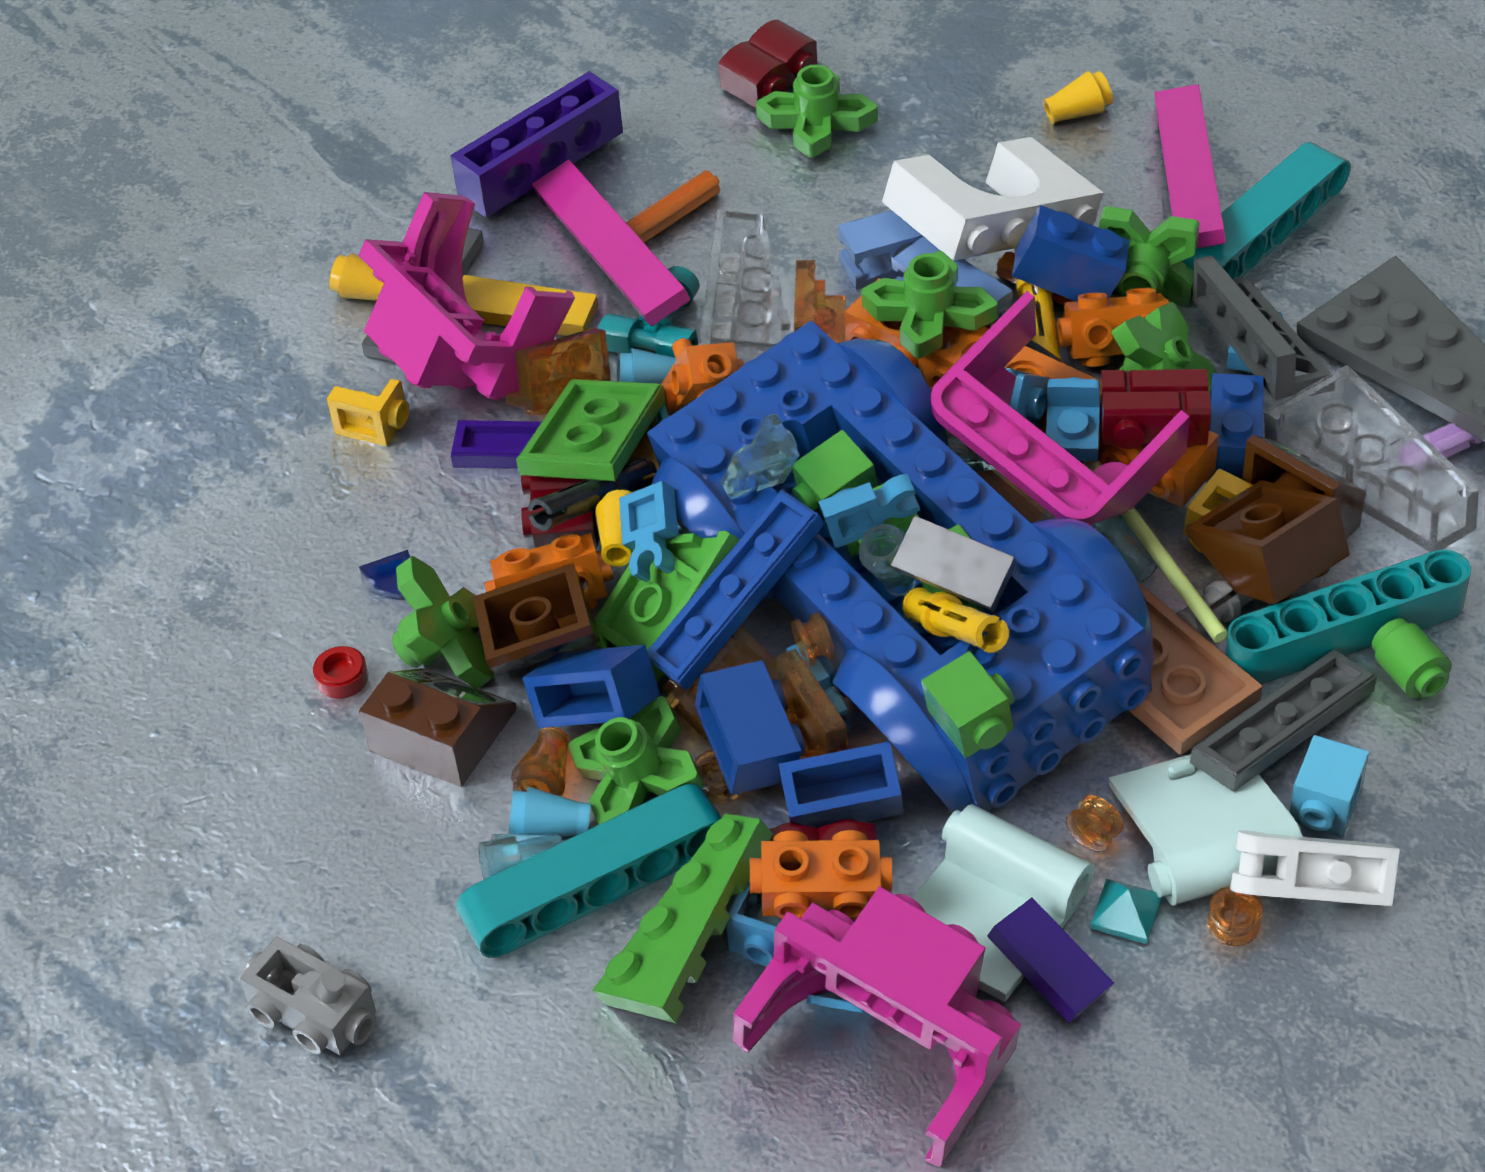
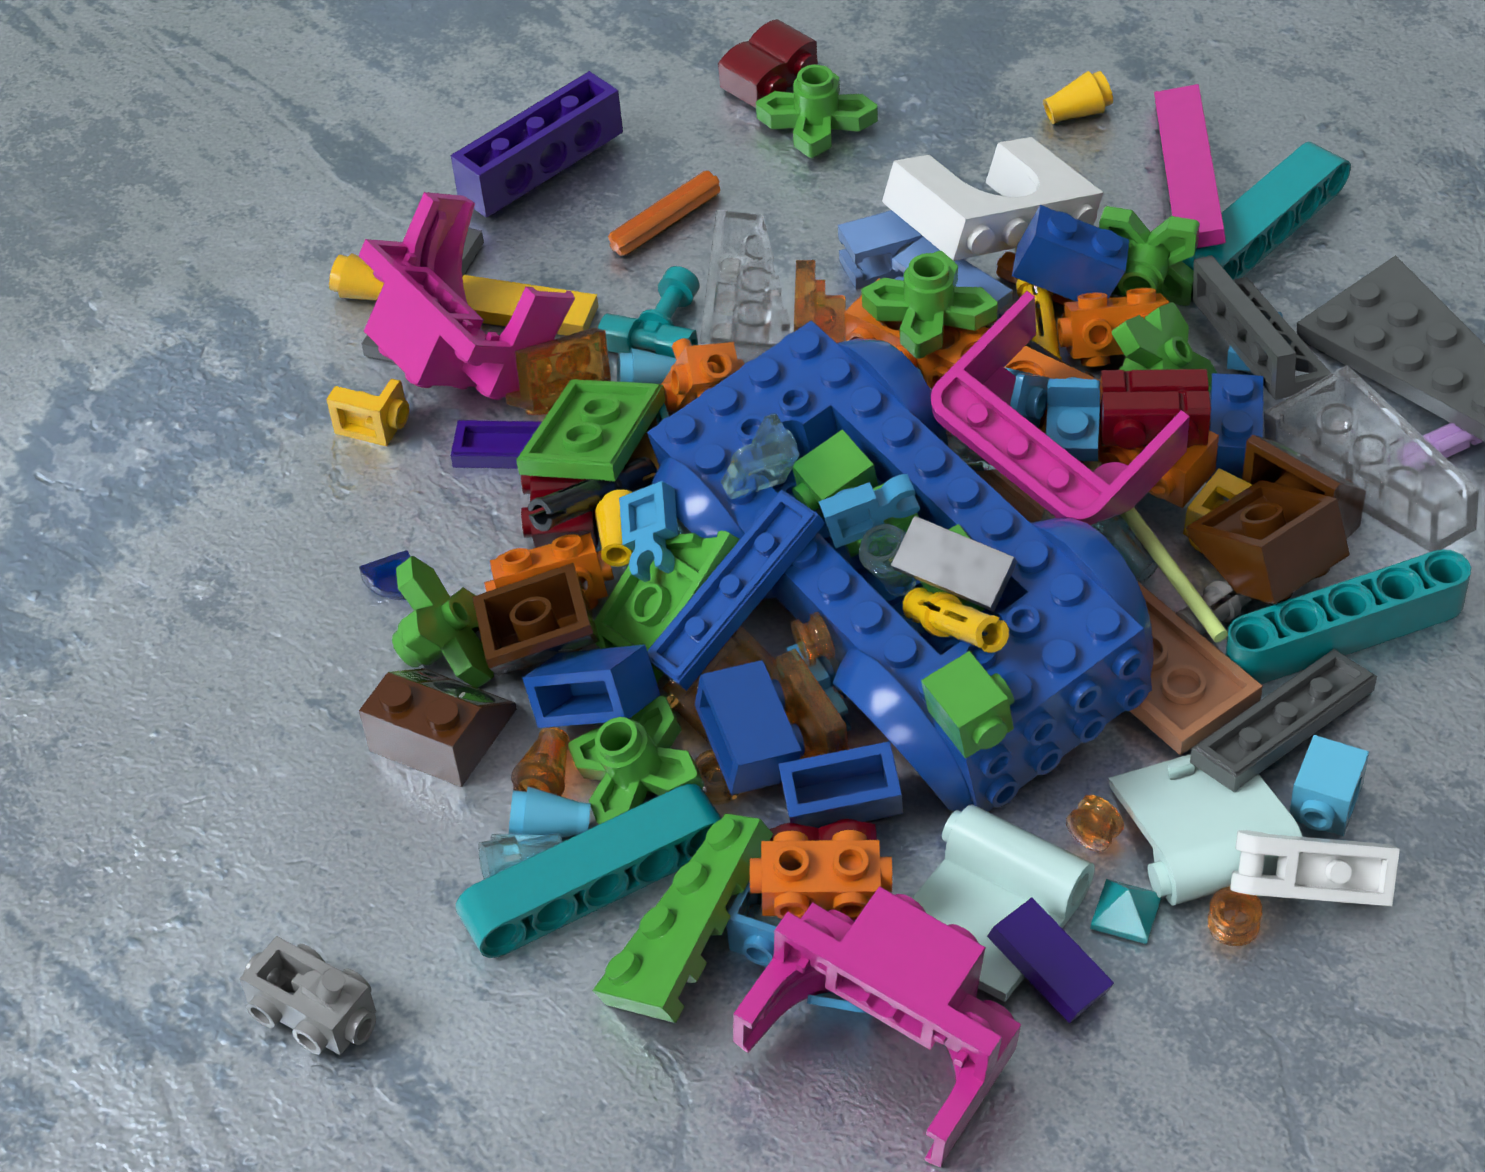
red tile [313,646,369,699] -> none
dark pink tile [532,159,691,326] -> none
bright green brick [1372,618,1452,698] -> none

